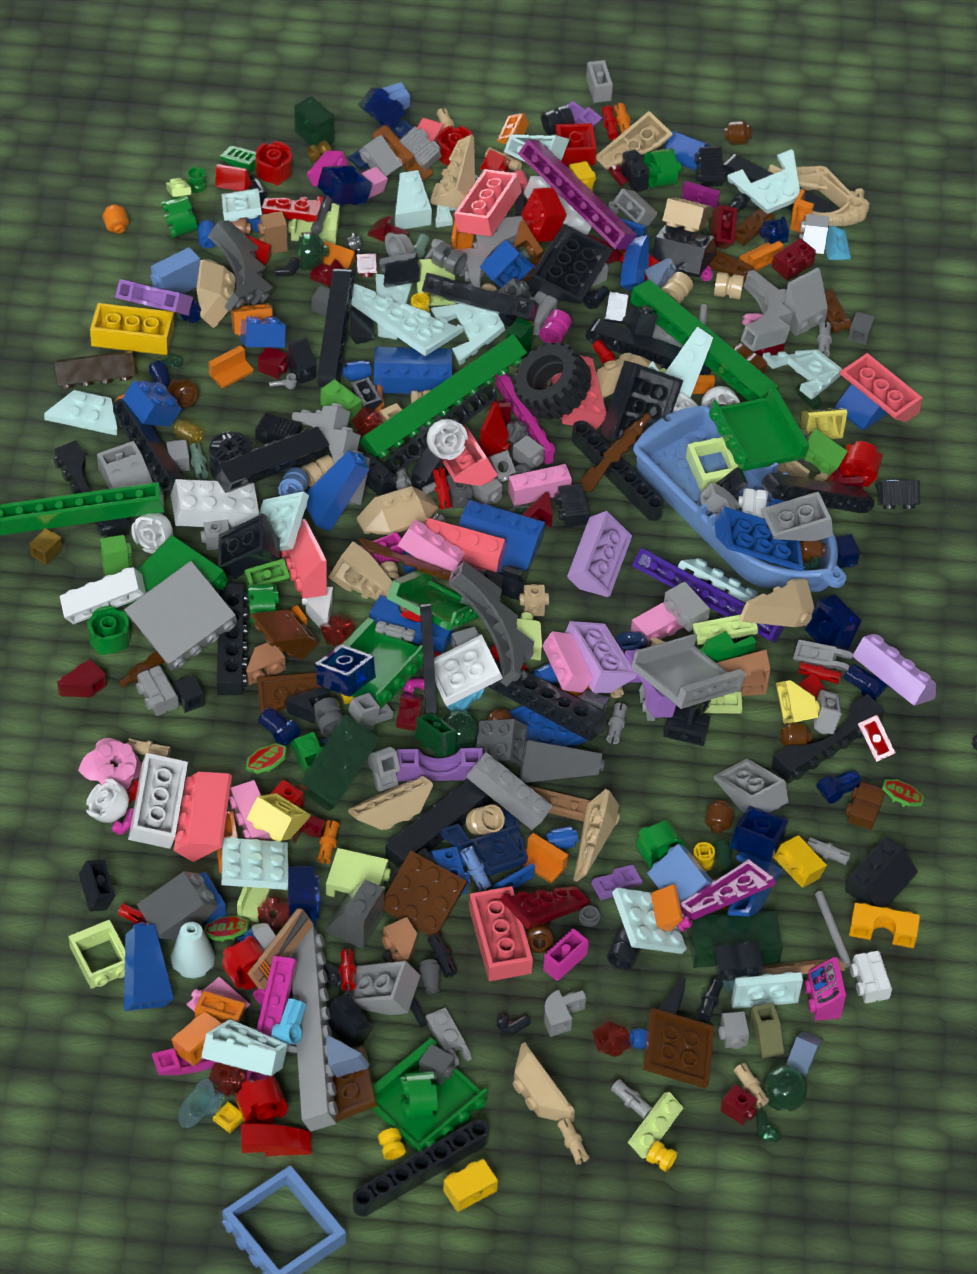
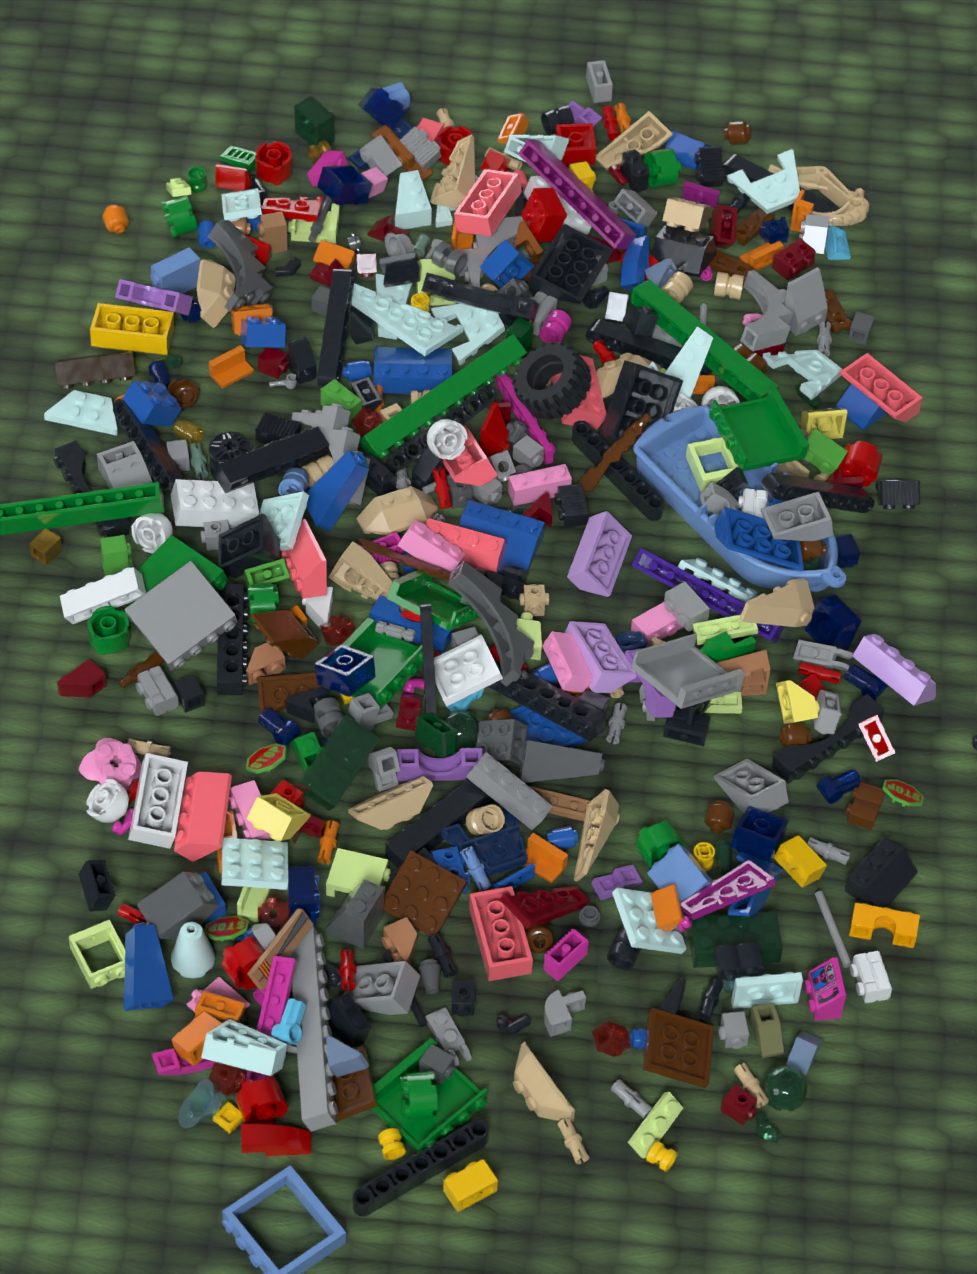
clear green cylinder [298,232,329,270] -> none
medium nougat tile [759,959,845,976] -> none
none -> black brick [451,980,475,1017]

